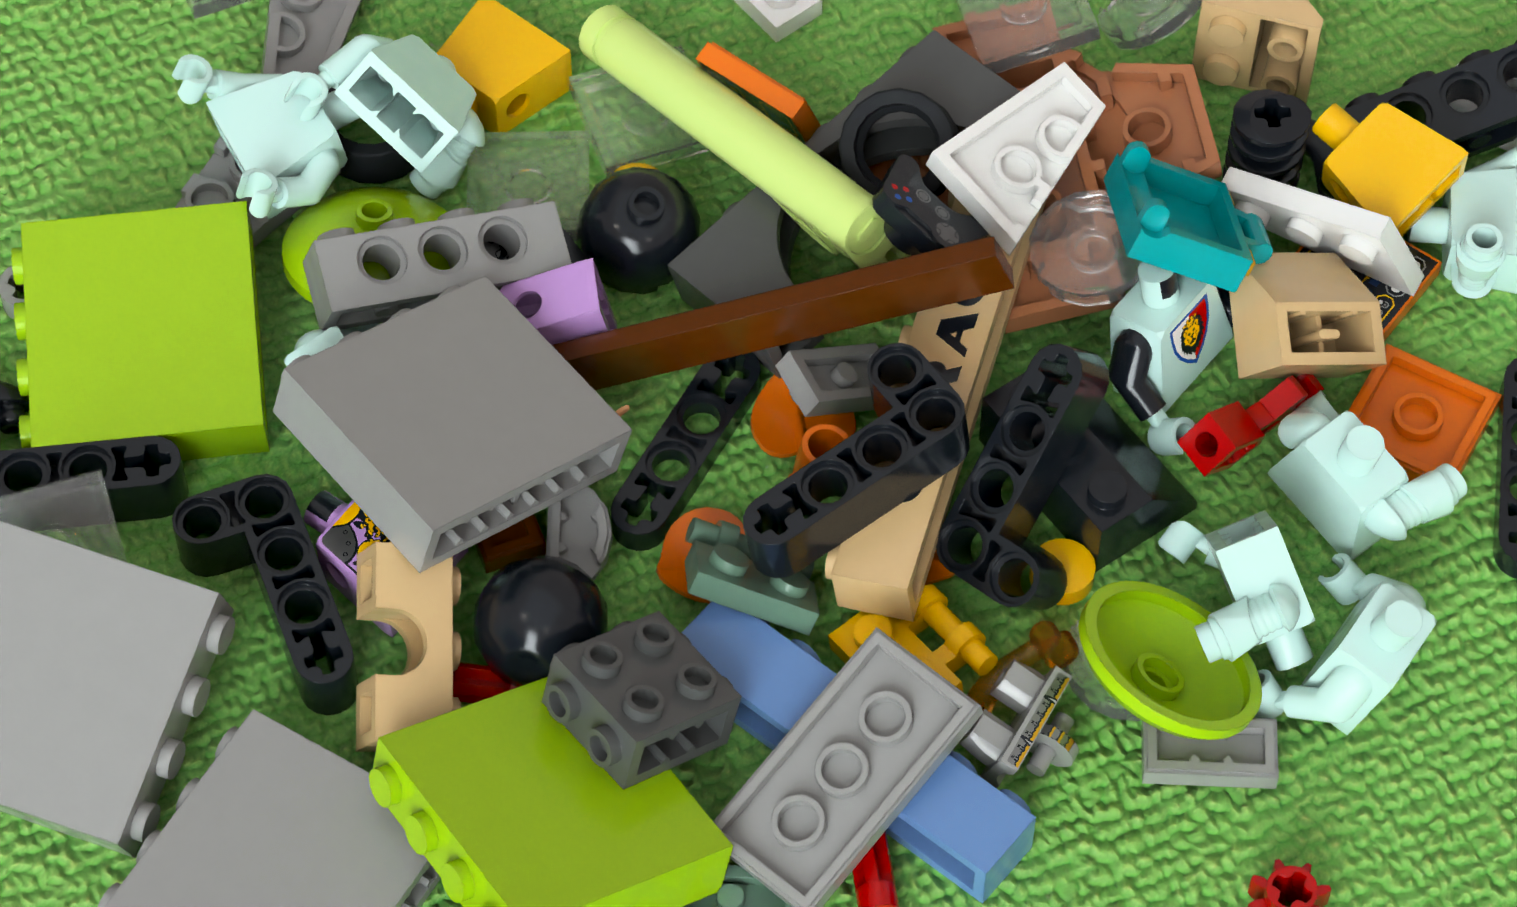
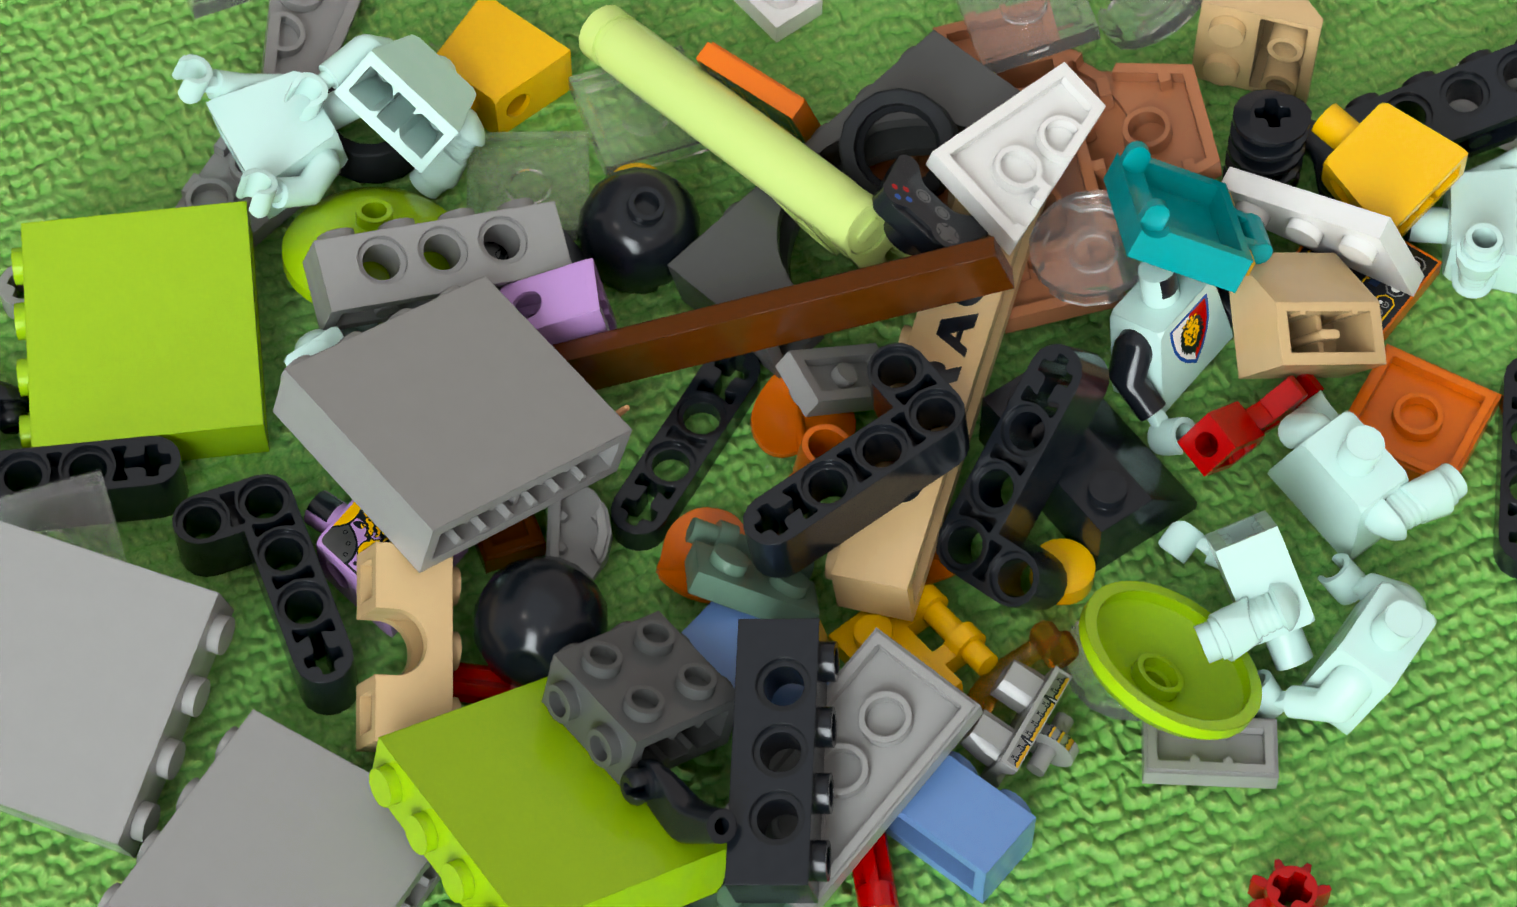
none -> black arm [620,759,737,844]
none -> black brick [725,618,840,903]

